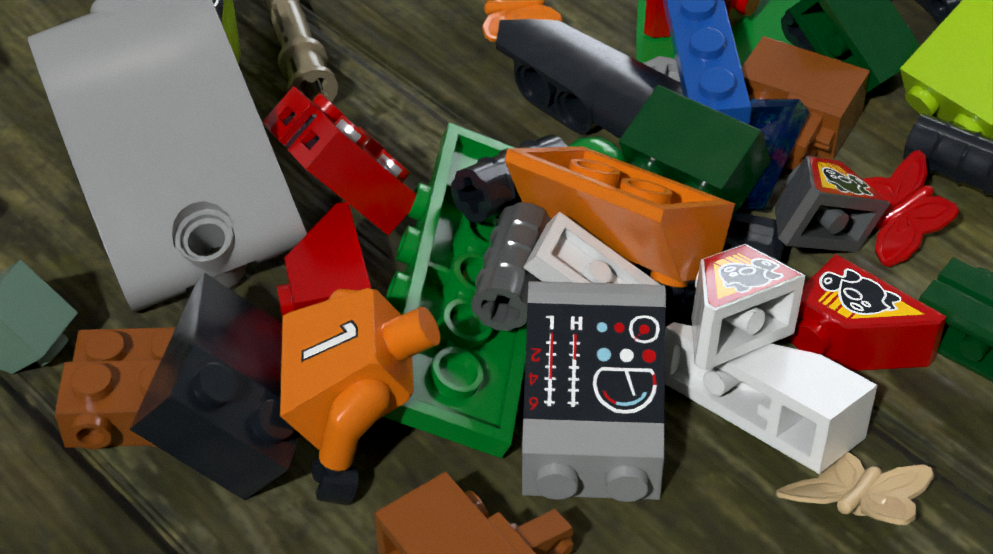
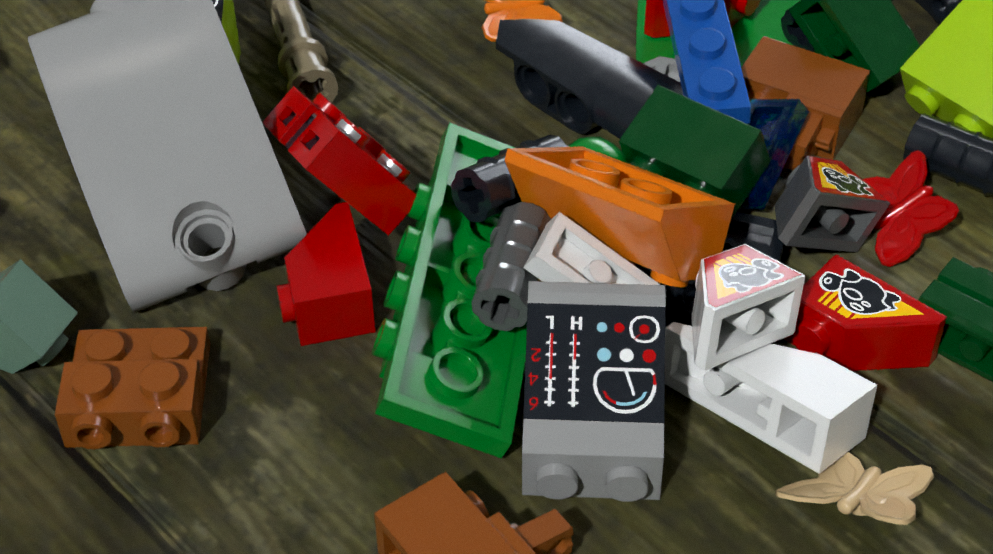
black slope [129,273,301,500] -> none
orange torso [280,288,440,506] -> none

